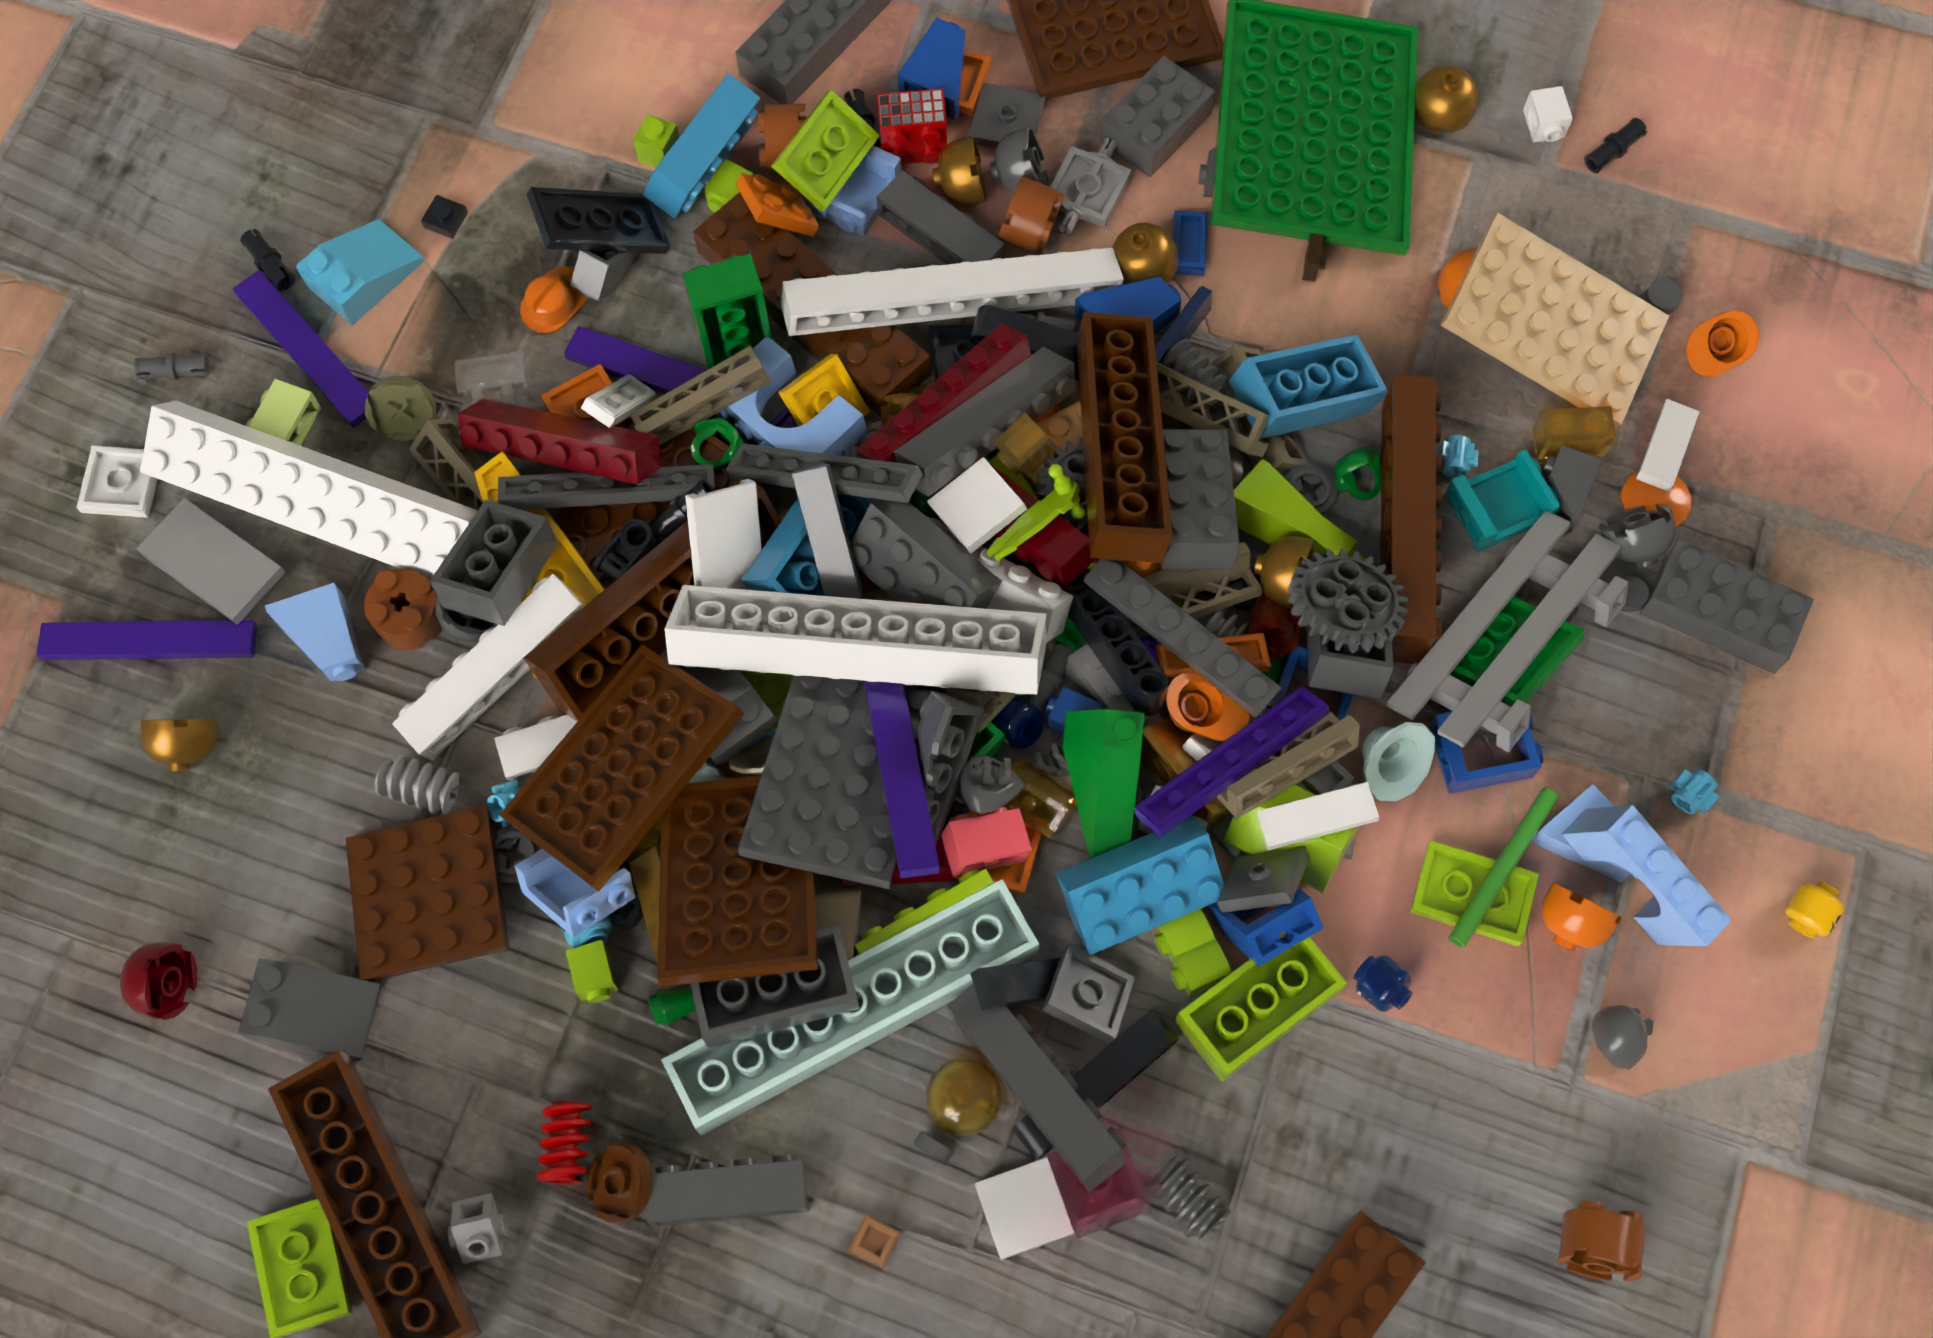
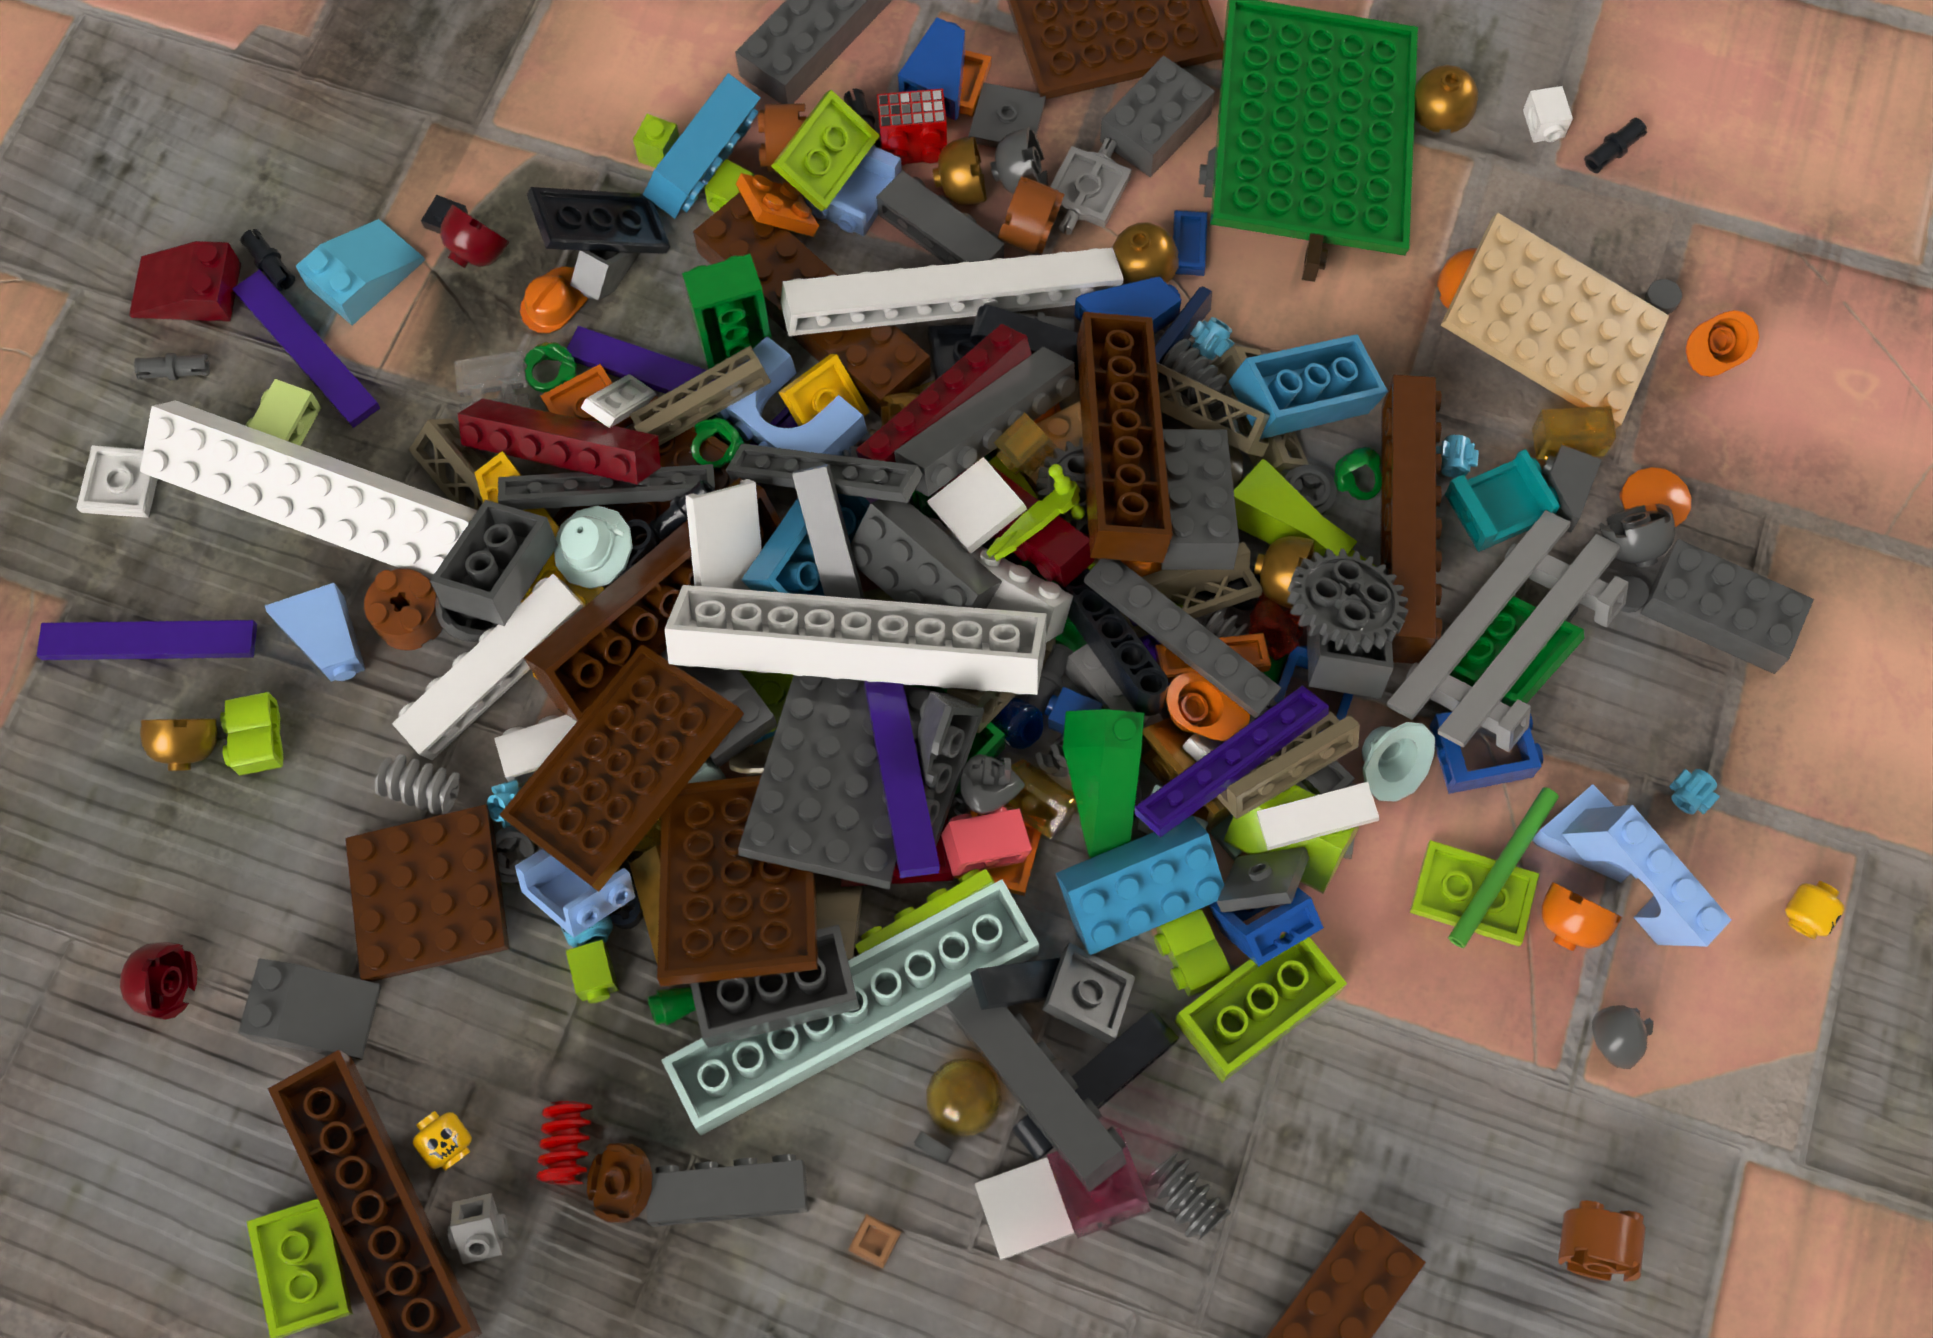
light grey tile [136,498,286,625] -> none
olive tile [365,376,436,441] -> none
clear blue head [1354,955,1413,1012] -> none
white tile [1636,399,1700,492] -> none
none -> dark red slope [129,241,241,322]
none -> lime brick [220,692,283,776]
none -> yellow head [412,1111,472,1171]
none -> dark red cylinder [440,205,509,268]
none -> green piece [524,341,577,393]
none -> light aqua hat [554,505,633,589]
none -> medium azure gear [1190,317,1234,360]

